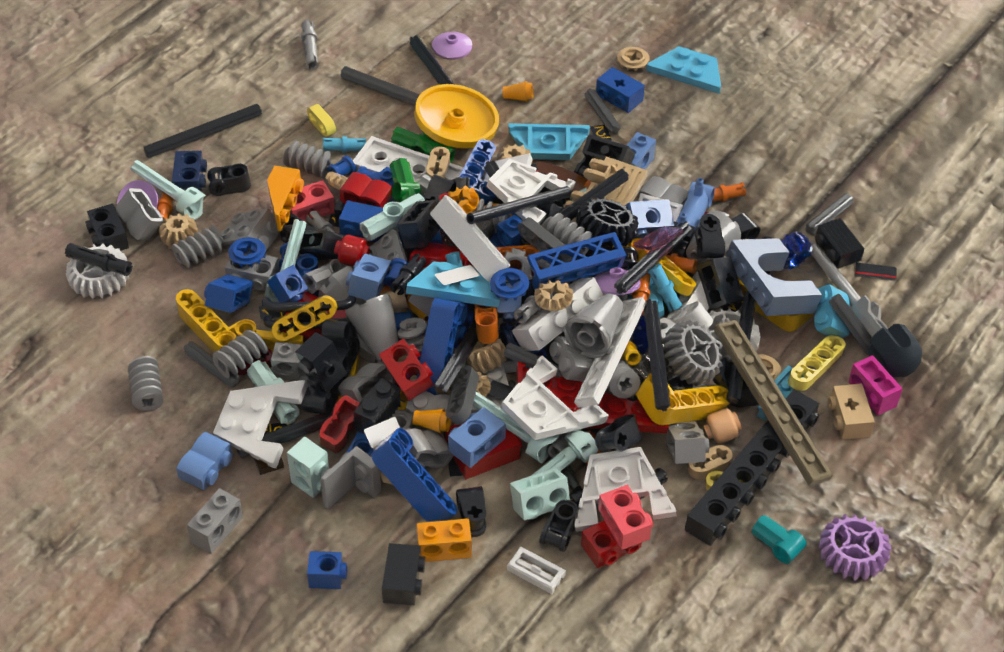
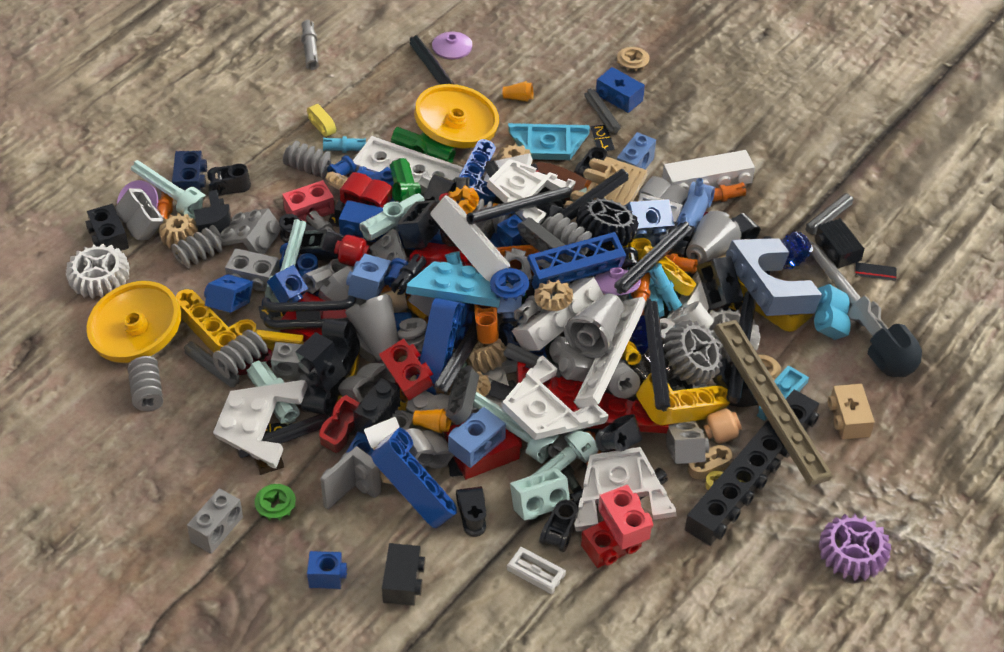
black pin [65,243,133,276] -> none
black axle [143,104,262,158] -> none
medium blue brick [176,432,233,490] -> none
blue gear [229,237,266,268] -> none
light orange slope [267,165,304,231] -> none
yellow beam [272,296,337,341] -> none
light aqua brick [287,436,329,498] -> none
dark grey axle [341,66,420,106] -> none
light orange brick [417,518,472,562] -> none
tan beam [426,147,450,178] -> none
white sticker [435,265,480,285] -> none
black brick [582,134,635,165] -> none
clear pink piece [633,226,684,251] -> none
medium azure wing [646,46,721,93] -> none
black piece [694,214,725,259] -> none
teal piece [751,515,807,564] -> none
light yellow beam [788,335,846,391] -> none
dark grey axle [829,294,872,354] -> none
dark pink brick [848,355,903,416] -> none
none -> yellow dish [87,281,181,363]
none -> black brick [194,190,232,234]
none -> bright green gear [254,484,296,521]
none -> white brick [662,150,755,191]

